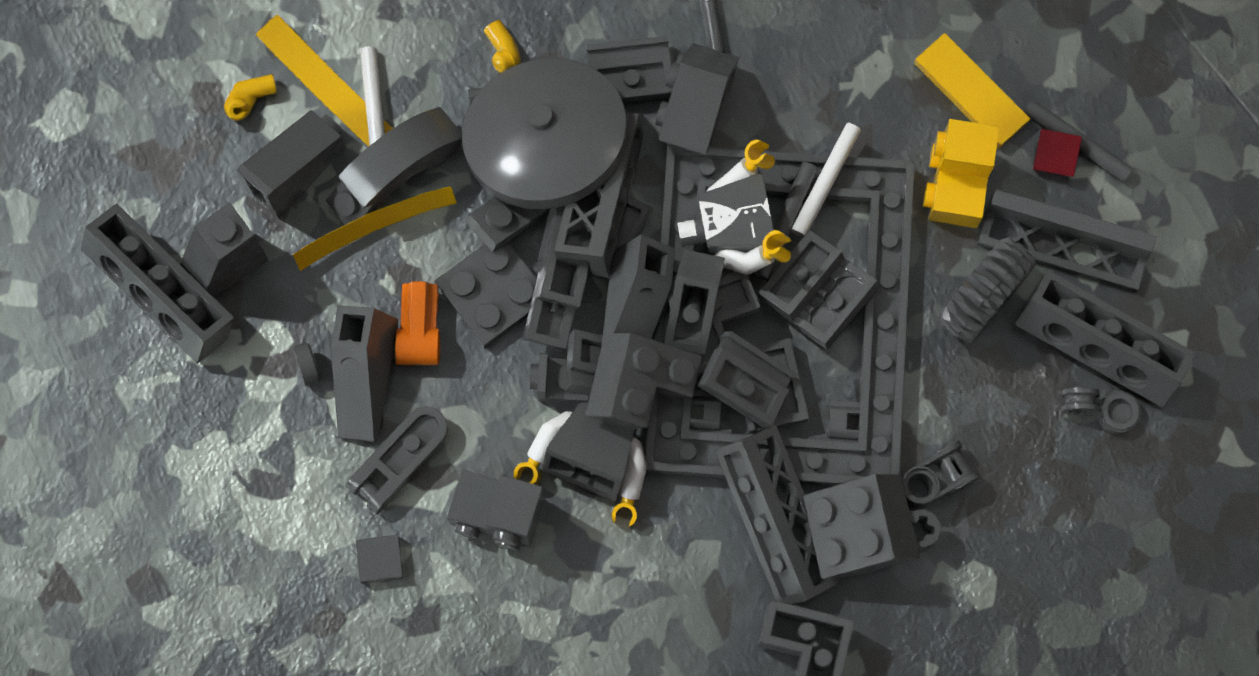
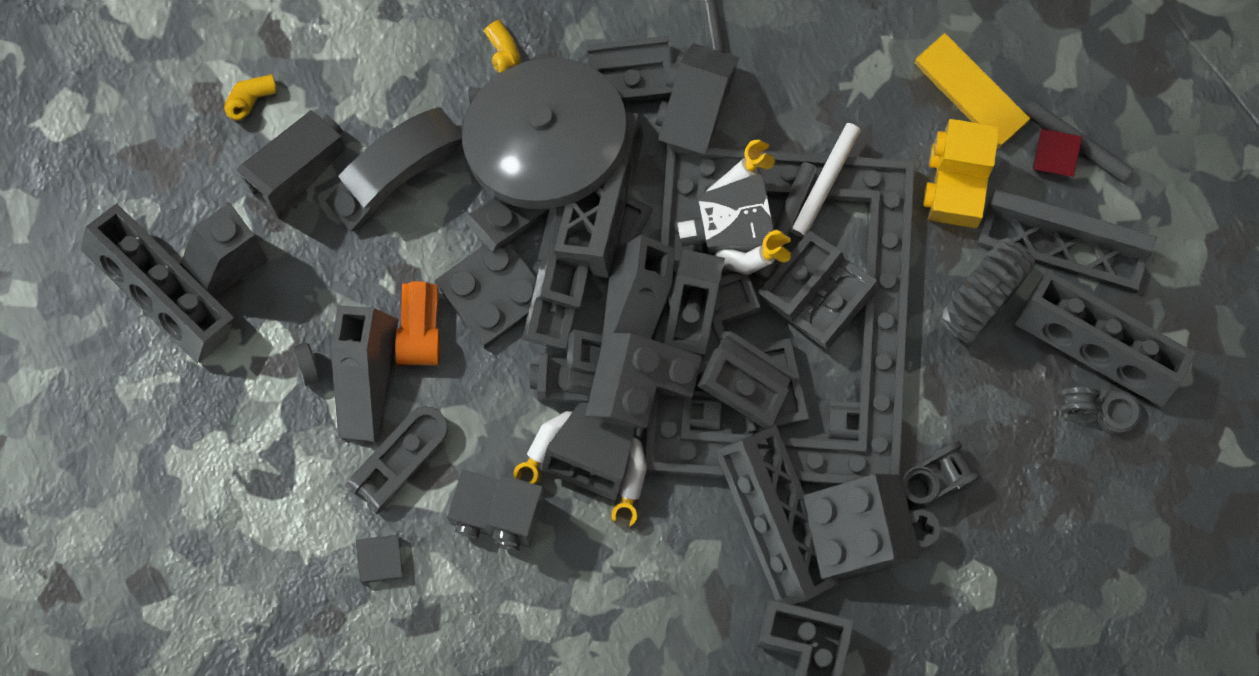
yellow sticker [256,14,393,147] -> none
yellow sticker [293,186,457,271] -> none
white bar [360,46,385,145] -> none

